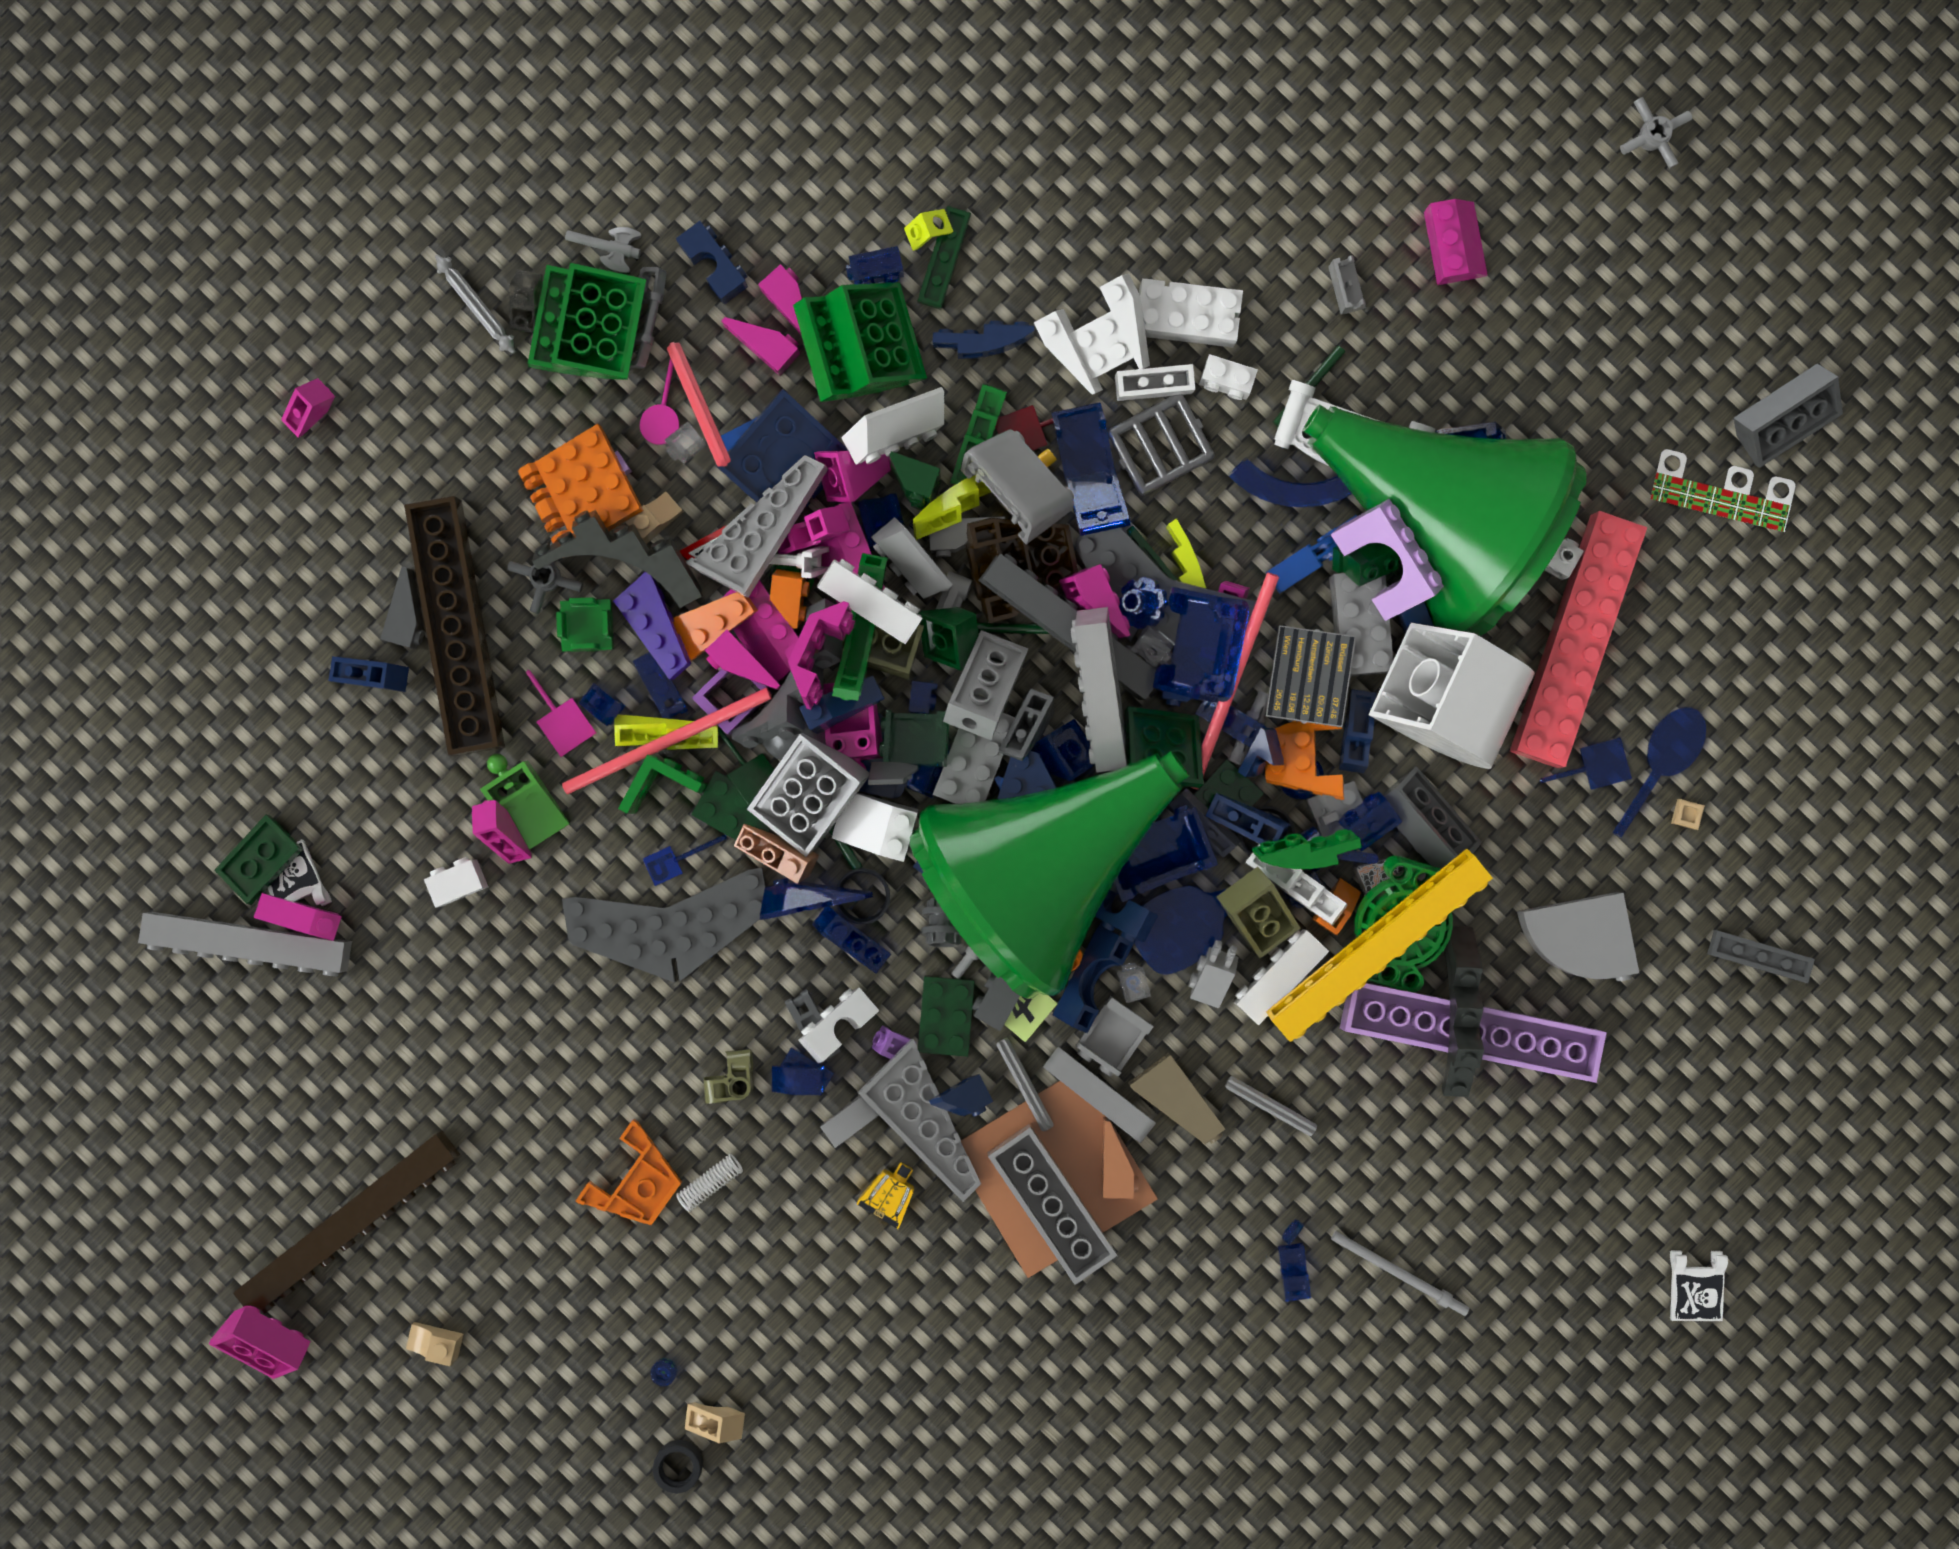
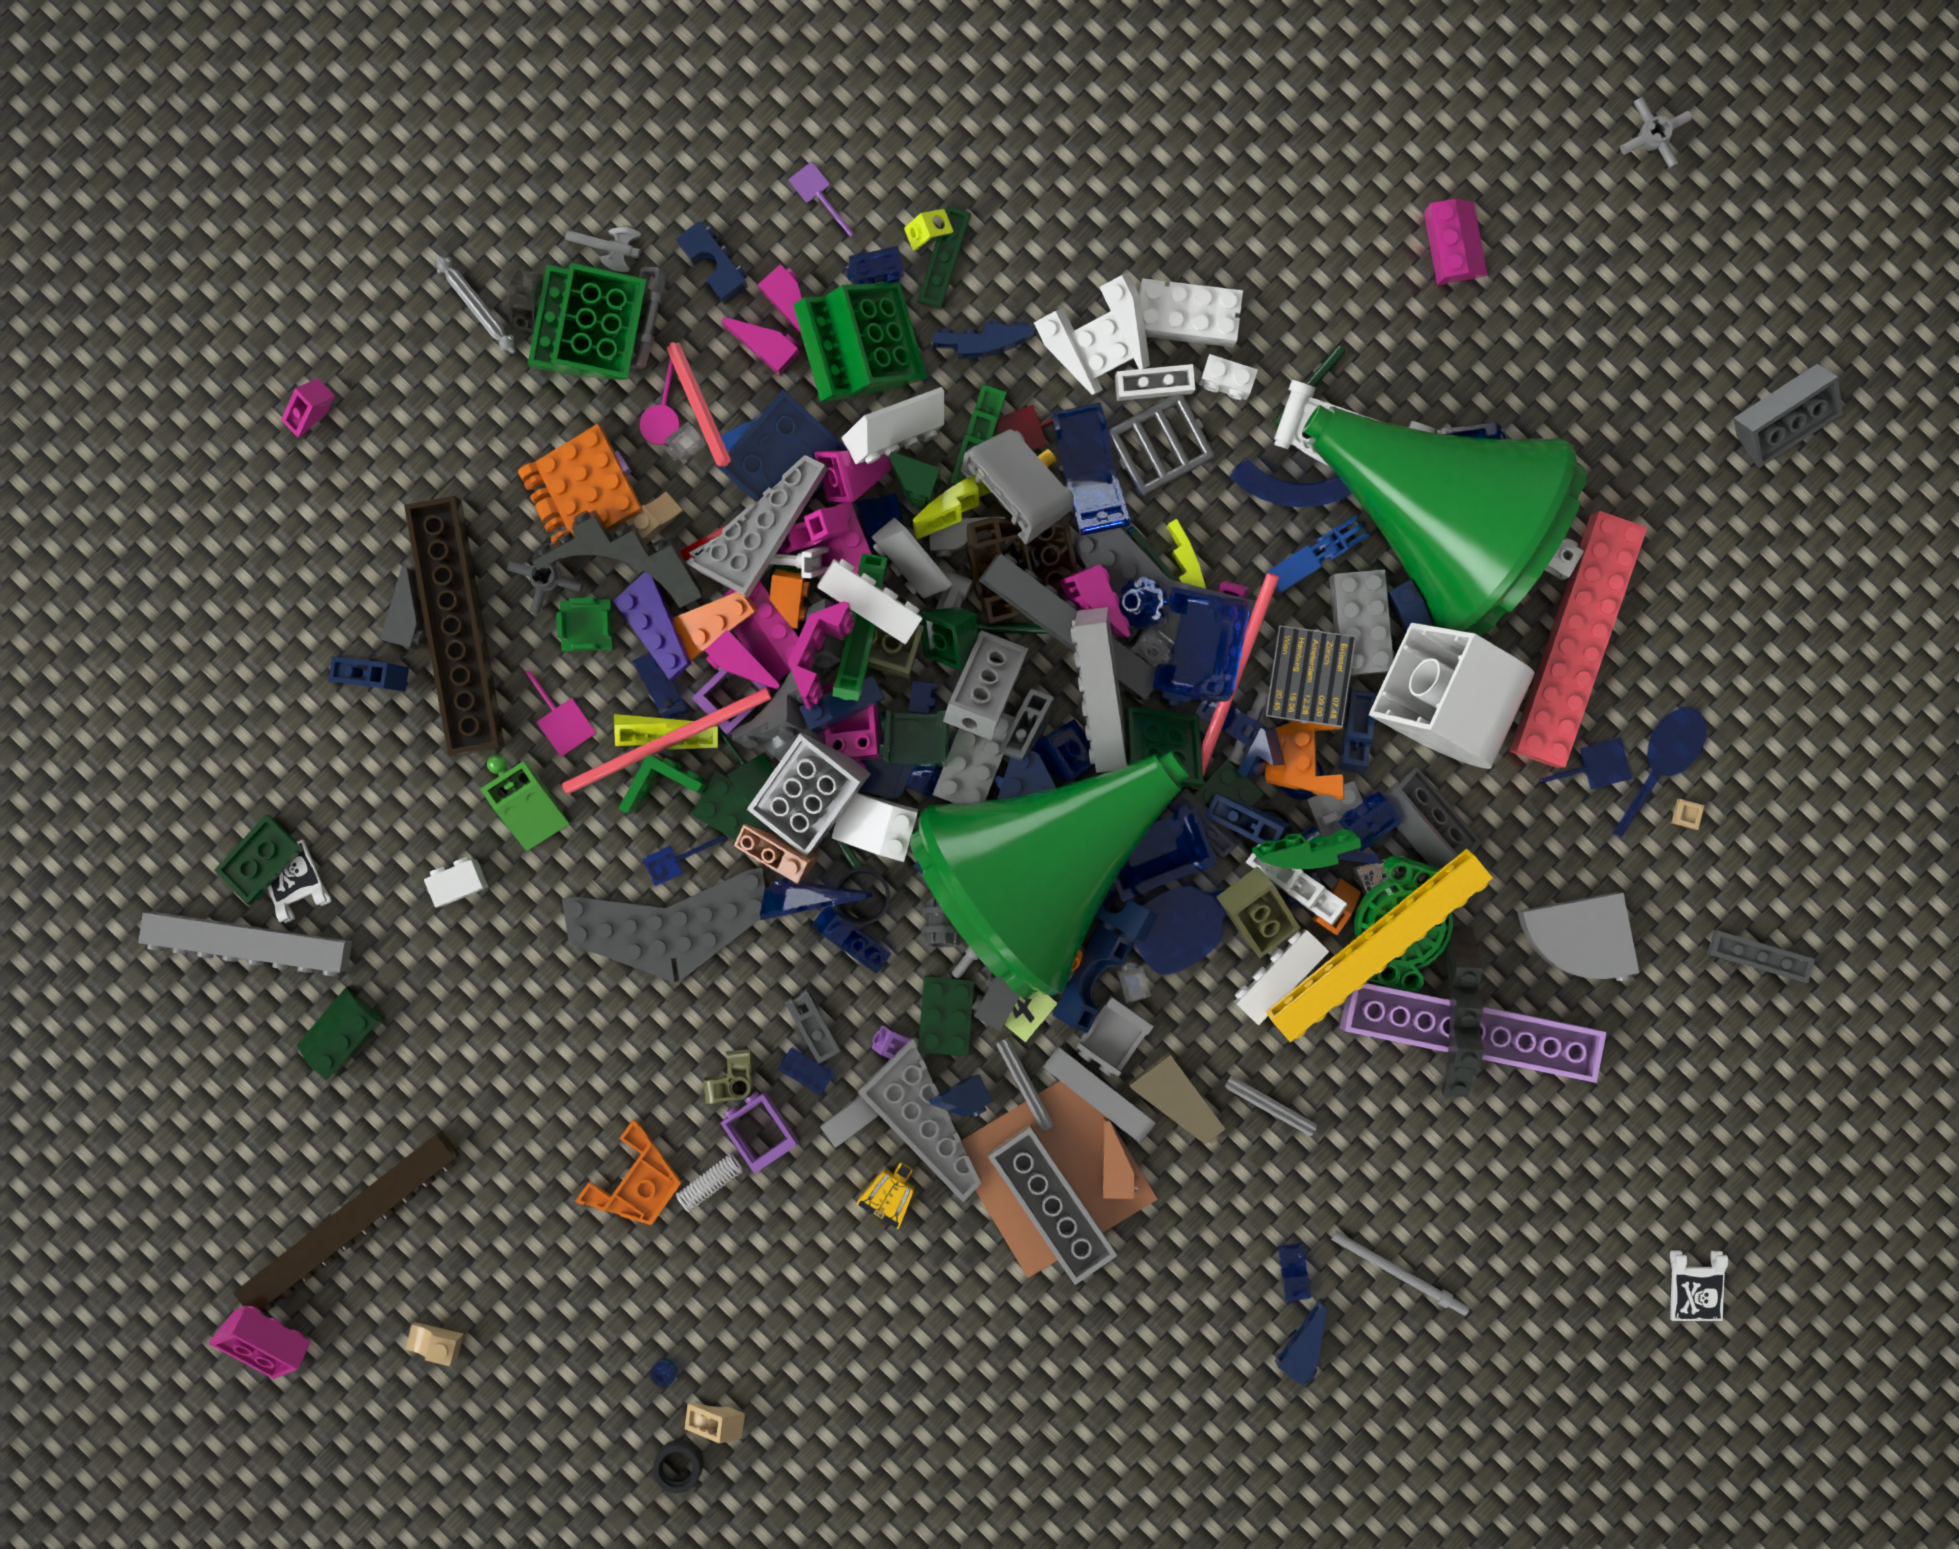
dark pink slope [254,893,342,941] -> none
dark pink slope [472,800,532,864] -> none
clear blue slope [579,683,625,726] -> none
clear blue slope [772,1066,823,1095] -> none
white arch [798,988,879,1063] -> none
dark grey slope [868,762,919,785] -> none
light grey hinge [1188,940,1238,1008] -> none
clear blue tile [1281,1219,1304,1245] -> none
light grey hinge [1328,255,1366,315] -> none
lavender arch [1331,499,1444,621] -> none
dark green hips [1332,543,1399,587] -> none
piece [1650,449,1795,532] -> none
none -> dark green slope [297,986,385,1081]
none -> medium lavender window [721,1091,799,1174]
none -> medium lavender piece [788,161,854,237]
none -> dark blue slope [1275,1300,1327,1386]

